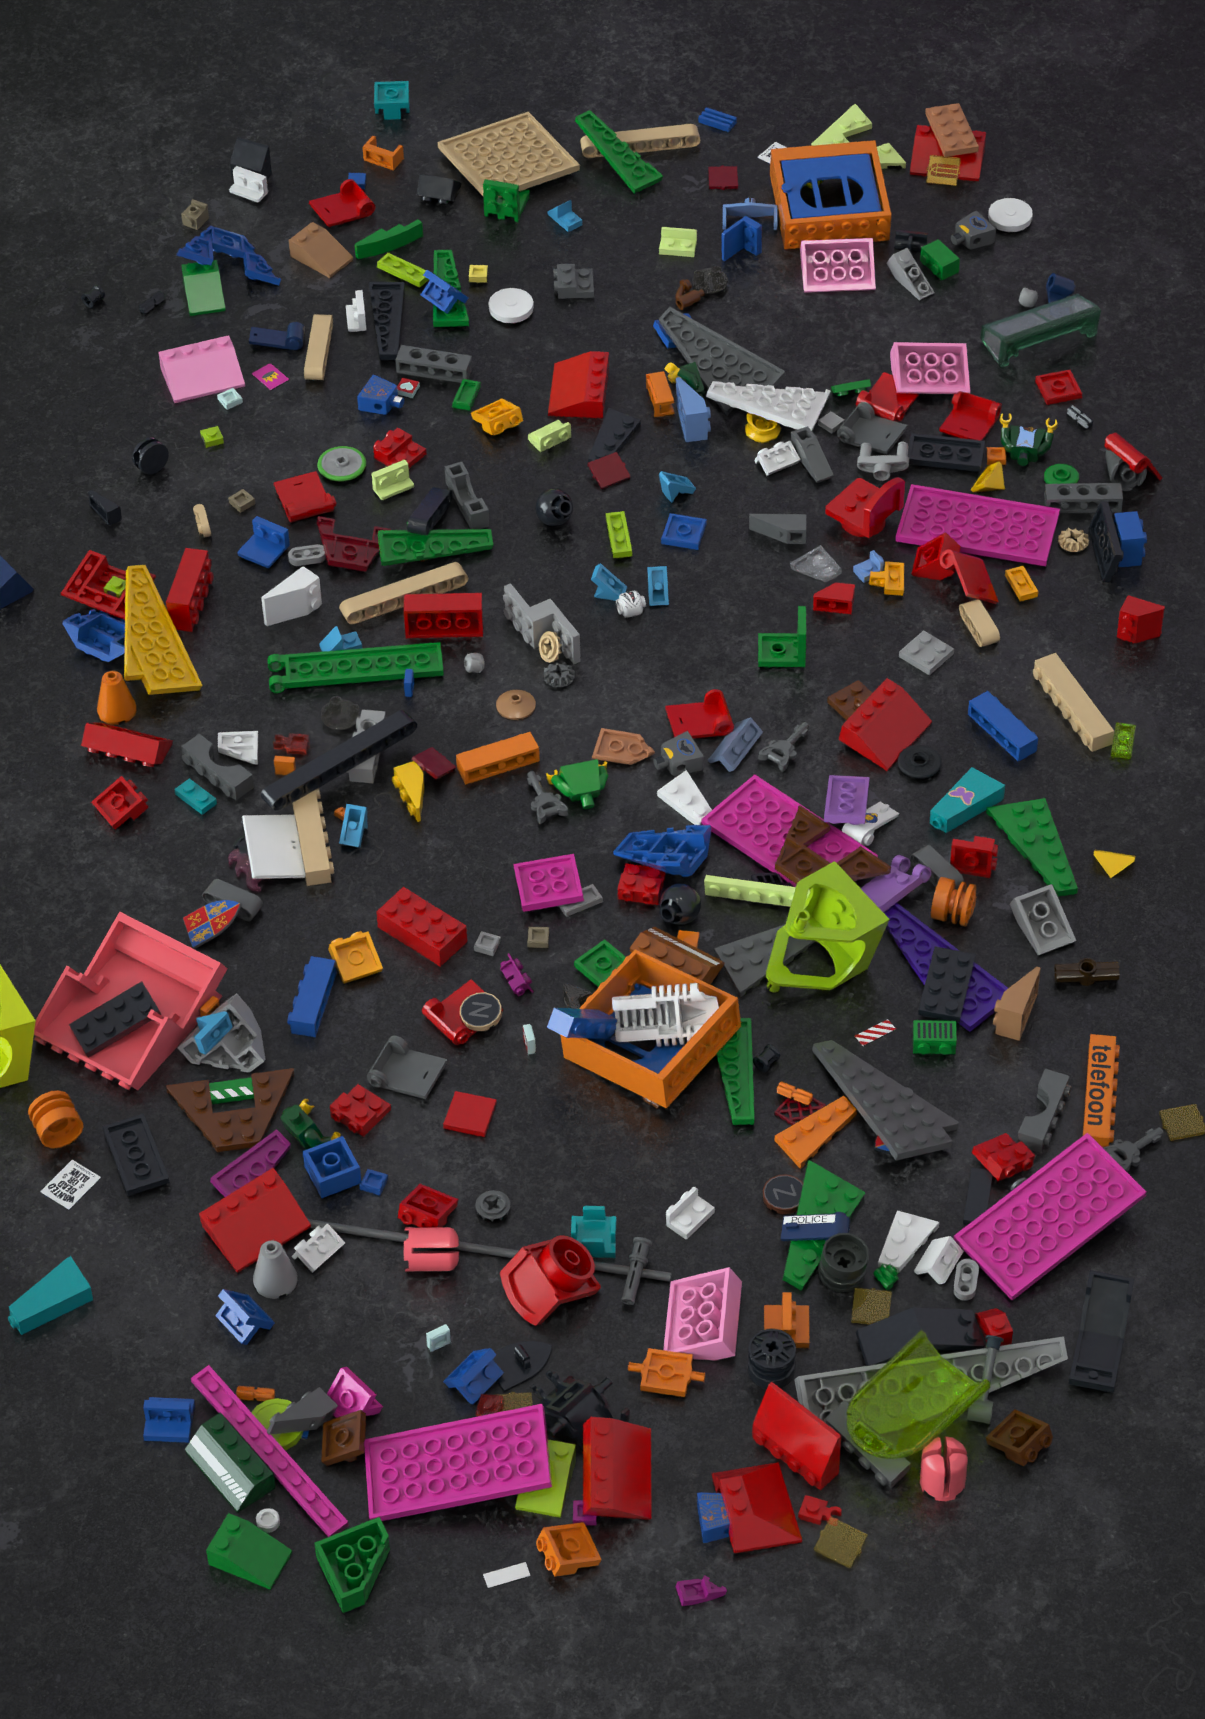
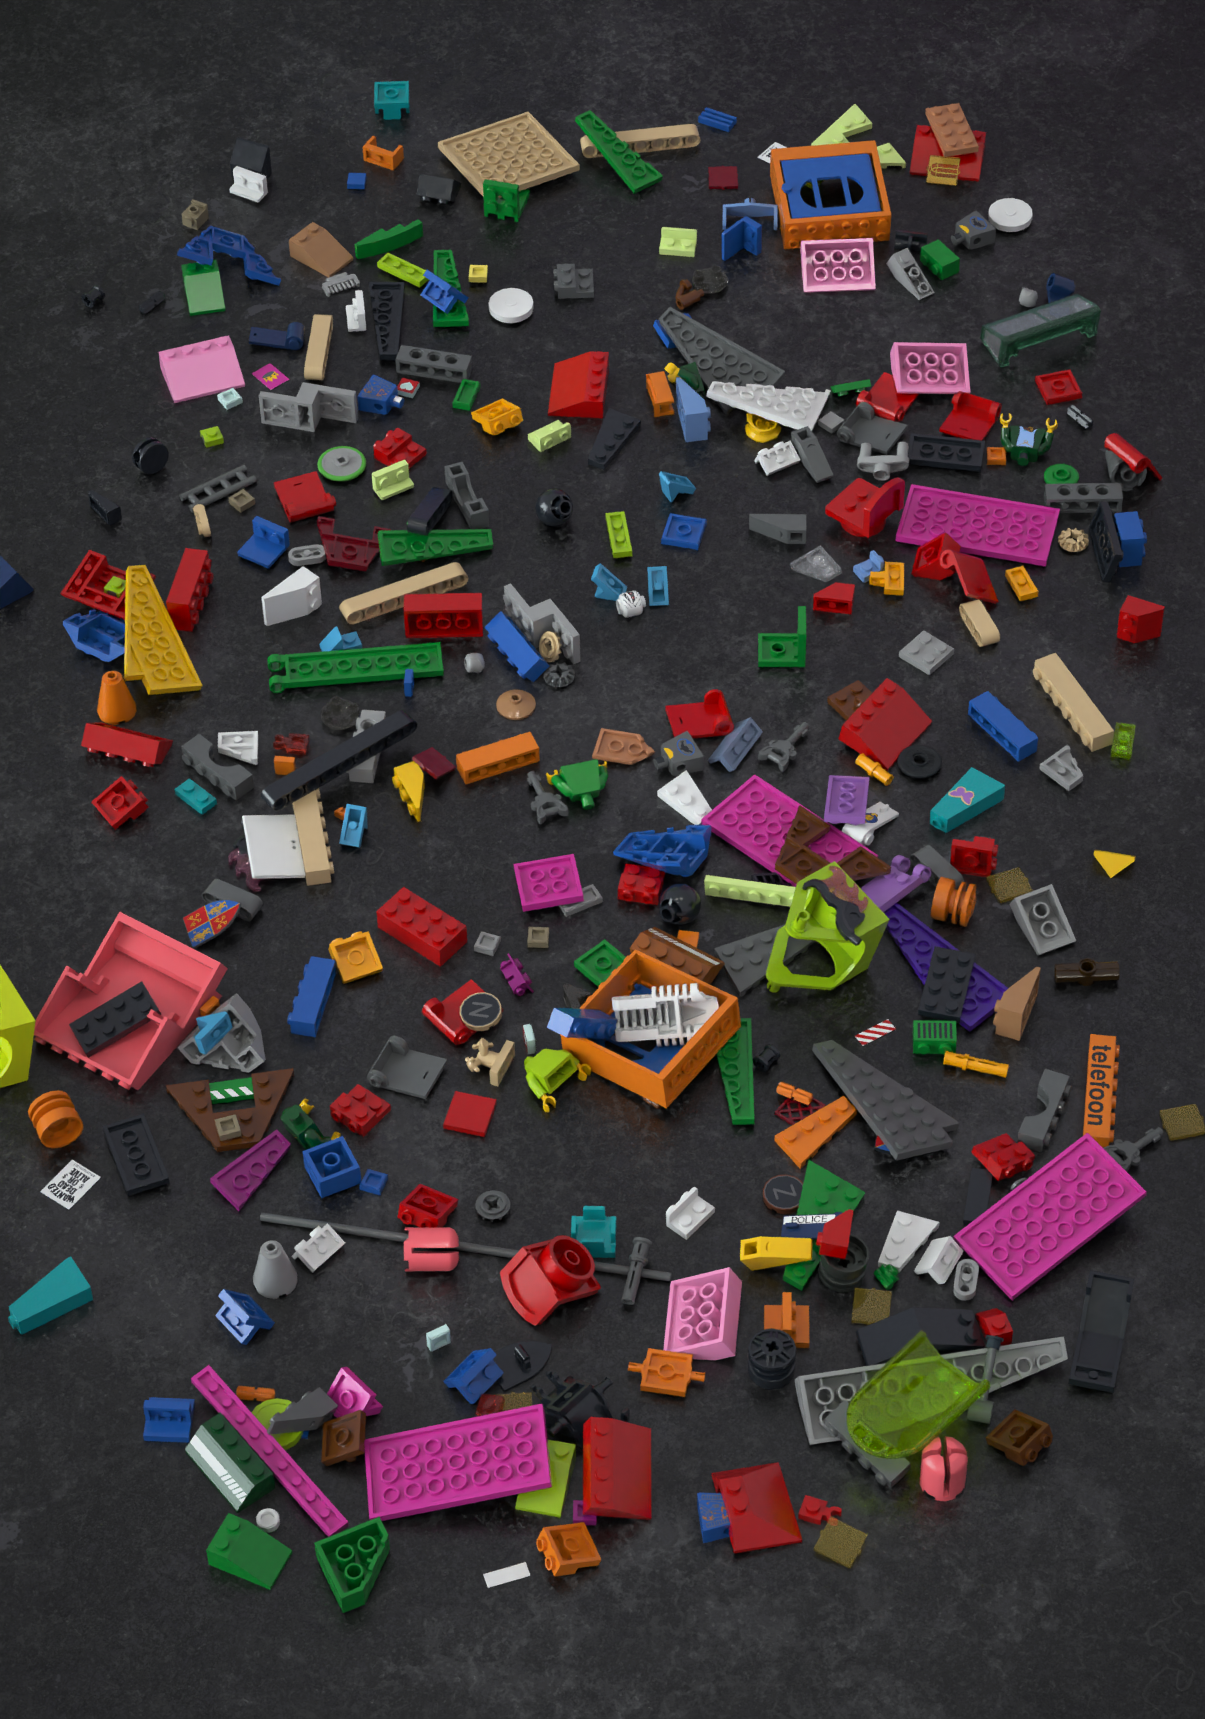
red slope [199,1168,311,1273] -> none
red door [309,179,376,227] -> none
dark azure slope [547,200,582,232] -> none
dark red piece [587,452,631,489] -> none
magenta slope [675,1575,727,1606] -> none
red slope [752,1382,841,1490] -> none
yellow slope [971,461,1005,492] -> none
green wing [986,798,1078,897] -> none
none -> dark grey bar [179,465,257,512]
none -> dark tan tile [215,1114,242,1141]
none -> light grey bracket [259,382,358,432]
none -> light grey piece [322,272,360,297]
none -> tan piece [465,1038,515,1086]
none -> blue brick [485,611,549,682]
none -> lime torso [524,1049,591,1113]
none -> yellow slope [740,1236,812,1271]
none -> black piece [802,866,868,946]
none -> red slope [816,1209,853,1259]
none -> light orange pin [855,753,894,786]
none -> light orange pin [943,1051,1009,1078]
none -> clear yellow piece [986,867,1033,903]
none -> light grey wing [1040,745,1083,791]

